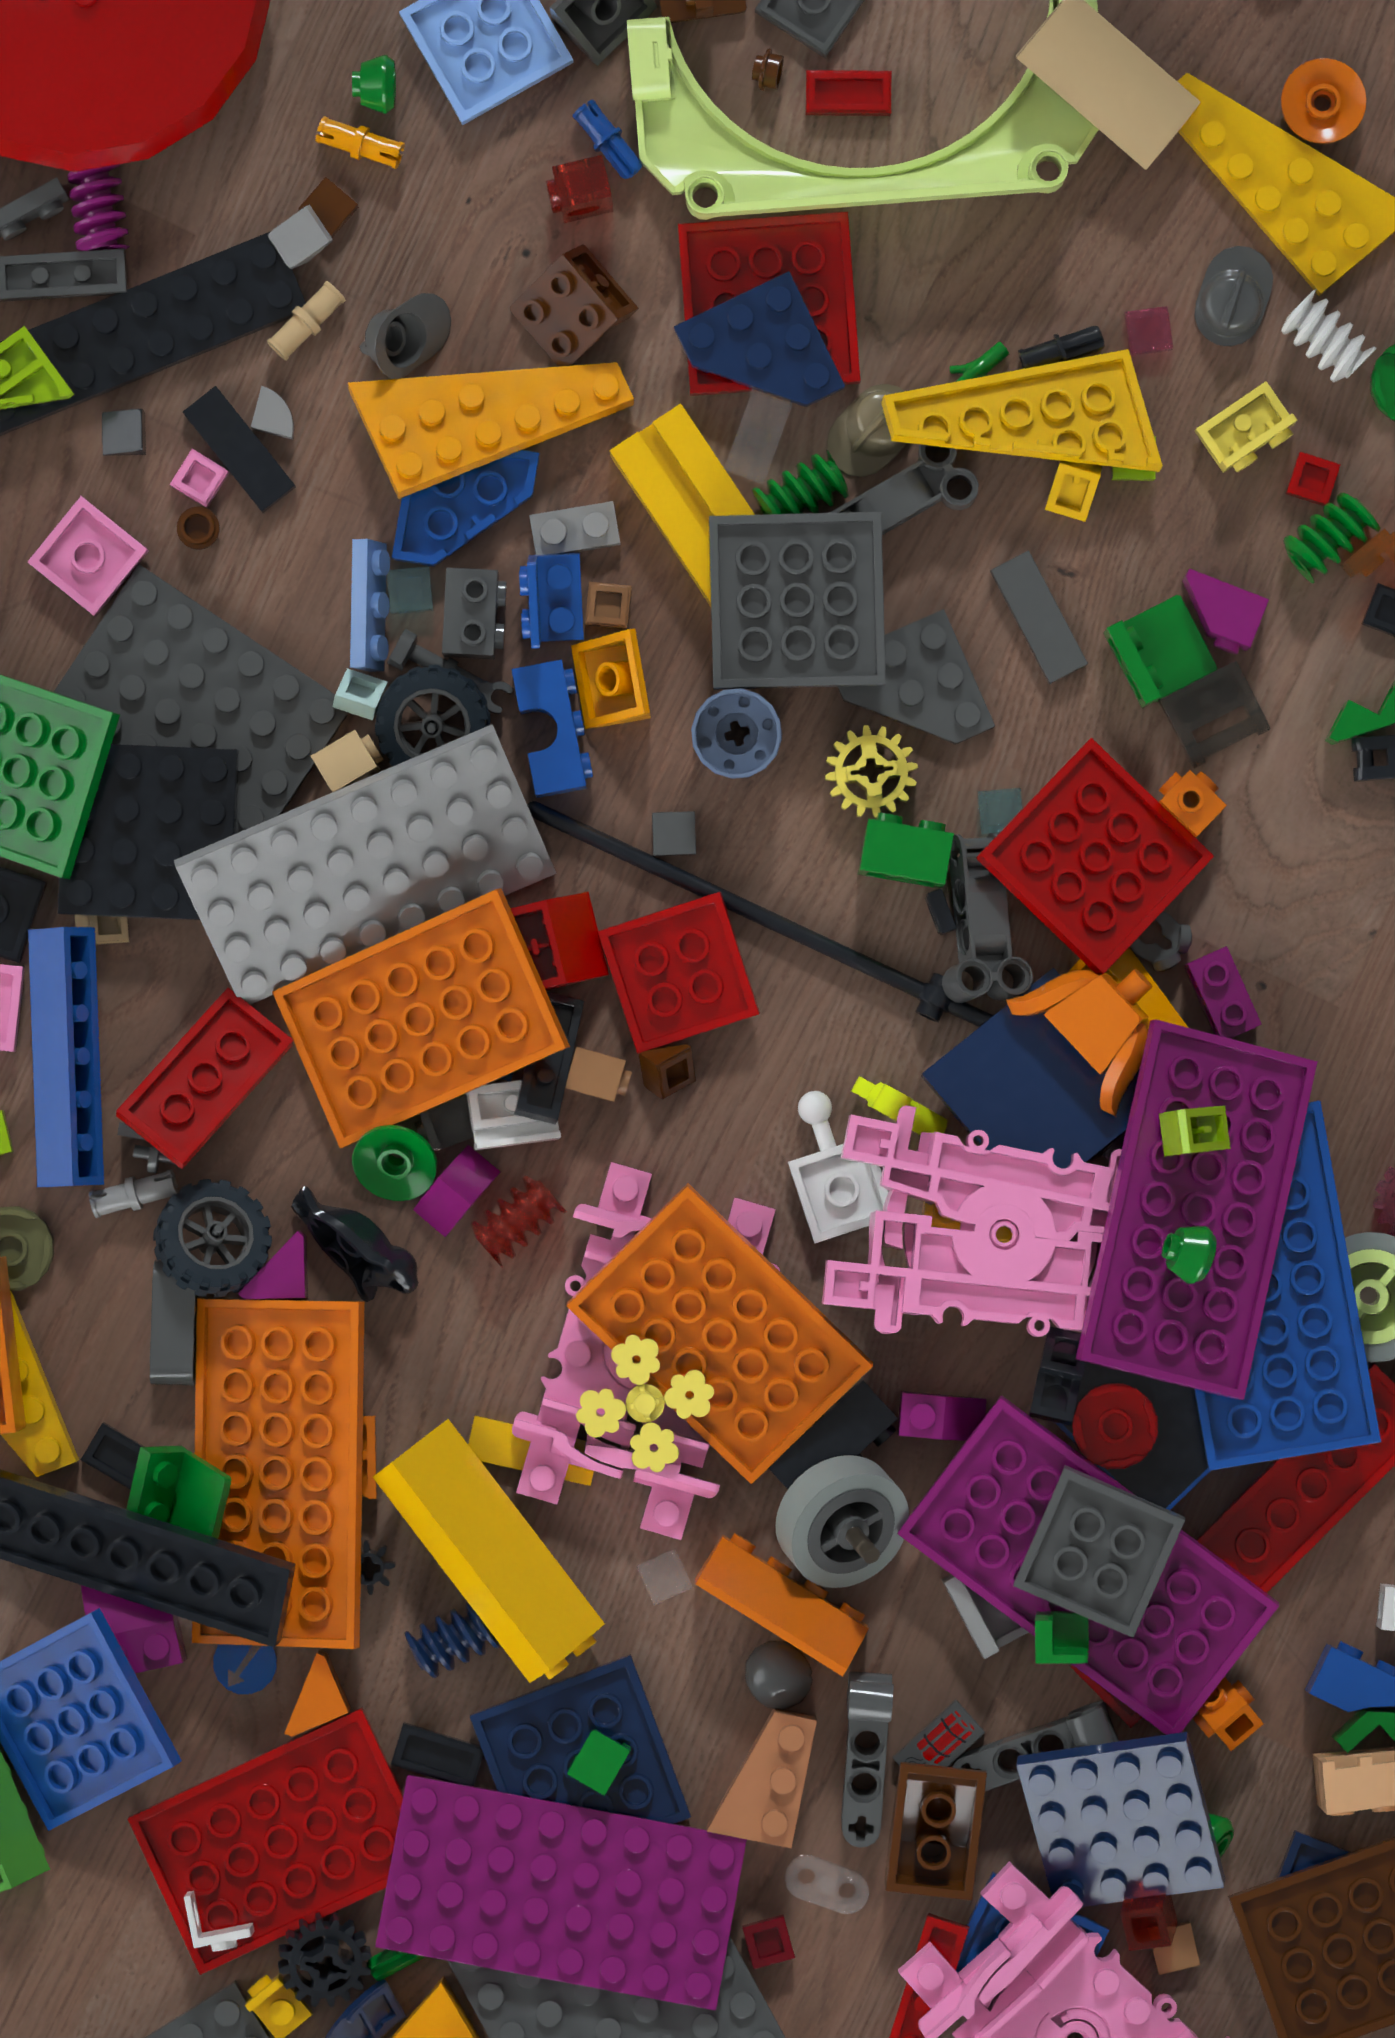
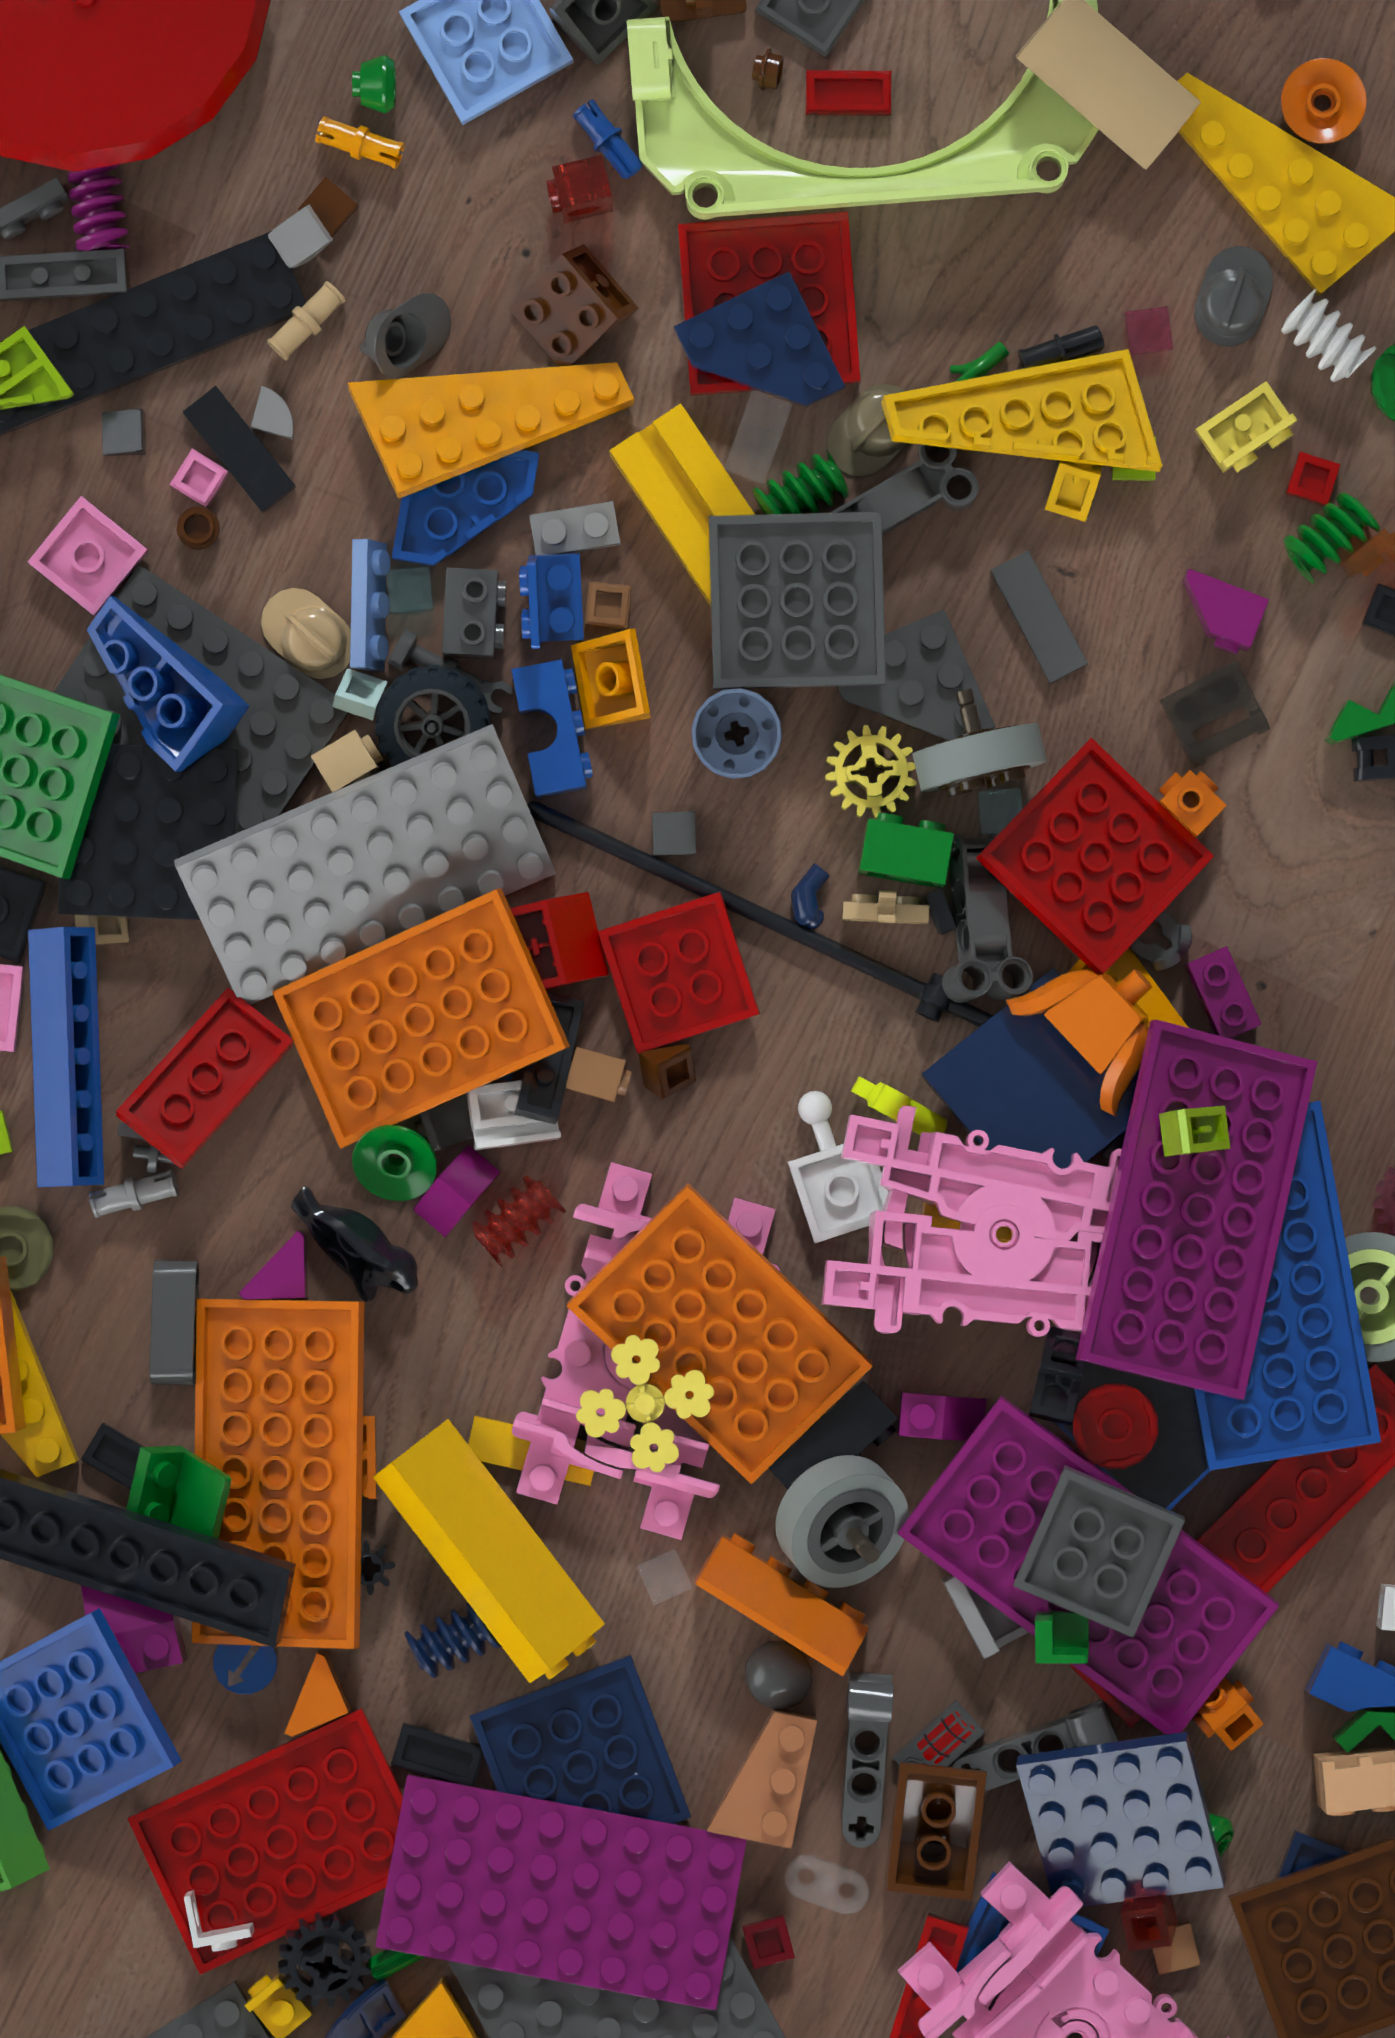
black wheel [153,1179,272,1297] -> none
green panel [567,1730,631,1796] -> none
green bracket [1103,595,1217,709] -> none
green cone [1162,1226,1217,1284] -> none
none -> blue wedge [87,596,250,772]
none -> tan piece [261,588,351,679]
none -> dark blue arm [791,863,830,930]
none -> tan plate [842,890,929,925]
none -> light grey wheel [912,689,1047,797]

